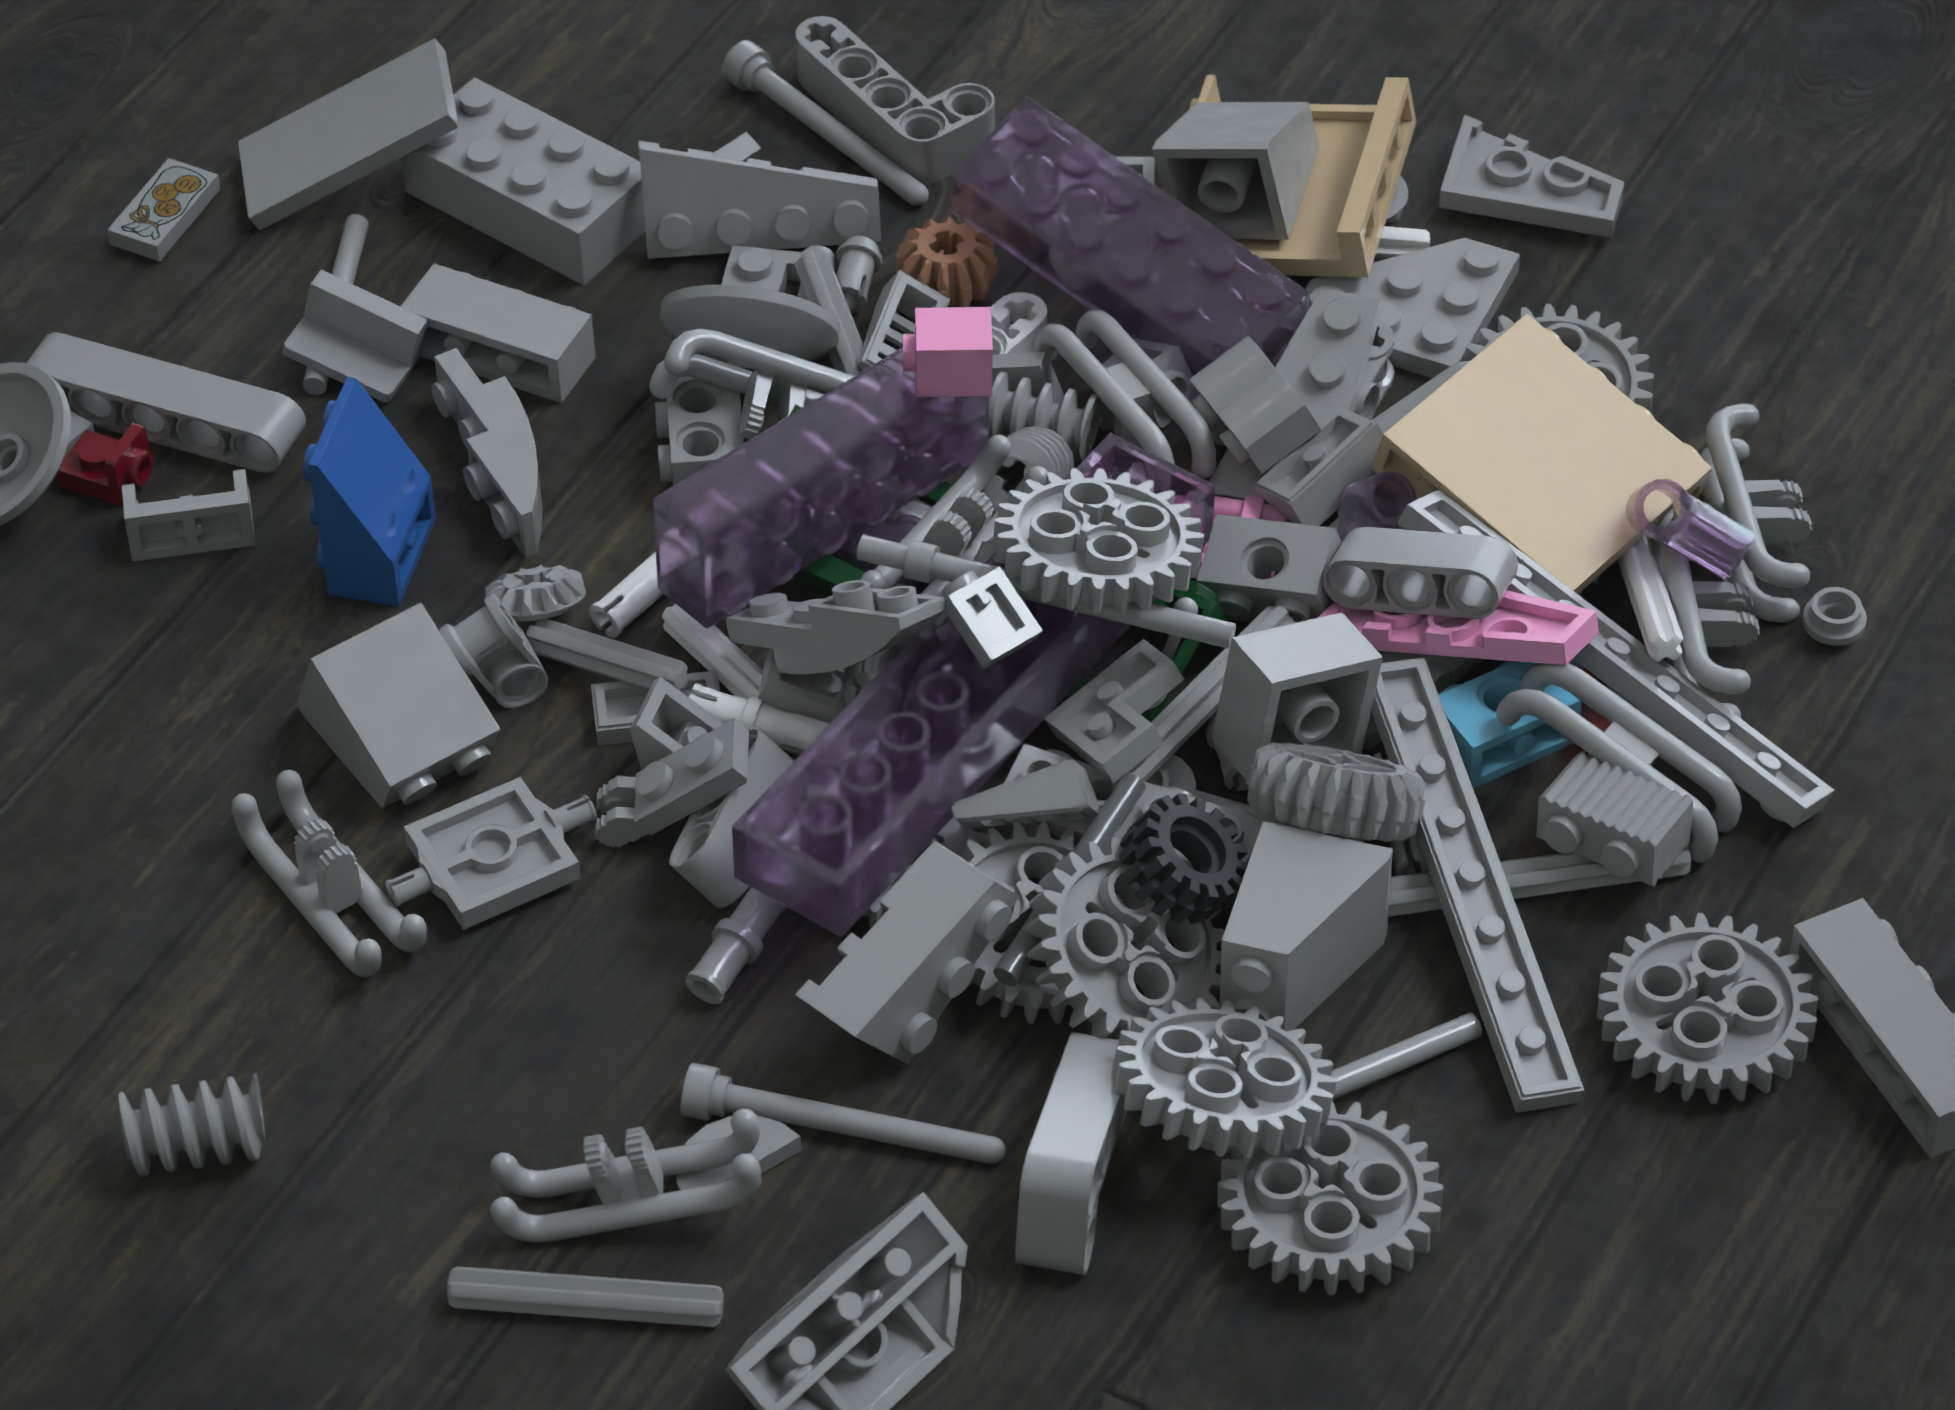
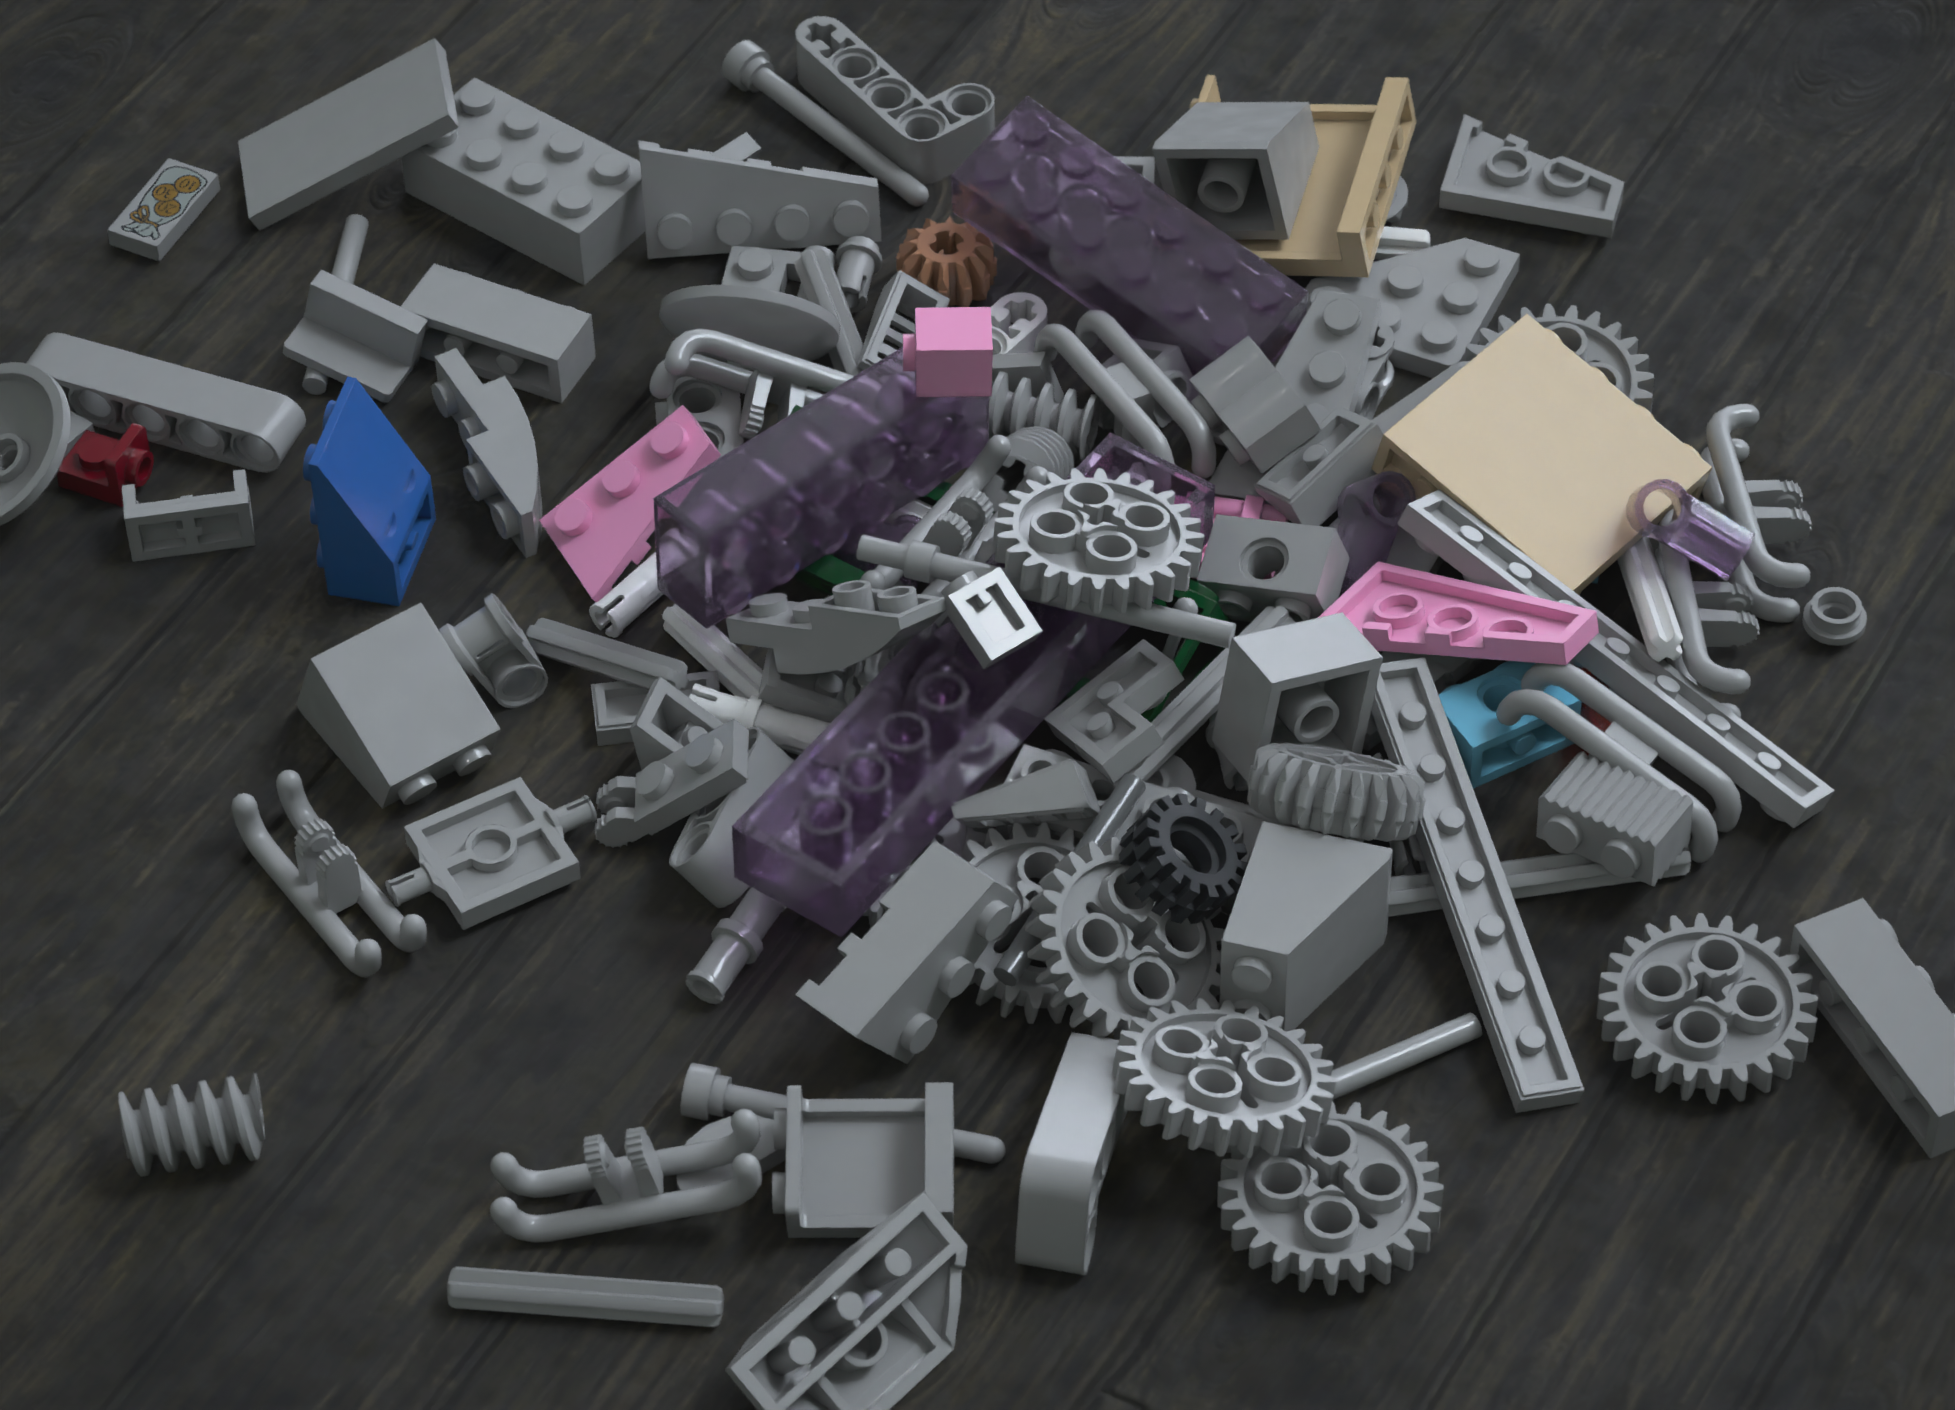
light grey gear [485,565,586,621] -> none
light grey beam [1322,527,1518,619] -> none
none -> bright pink wing [539,405,721,602]
none -> light grey panel [772,1083,954,1238]

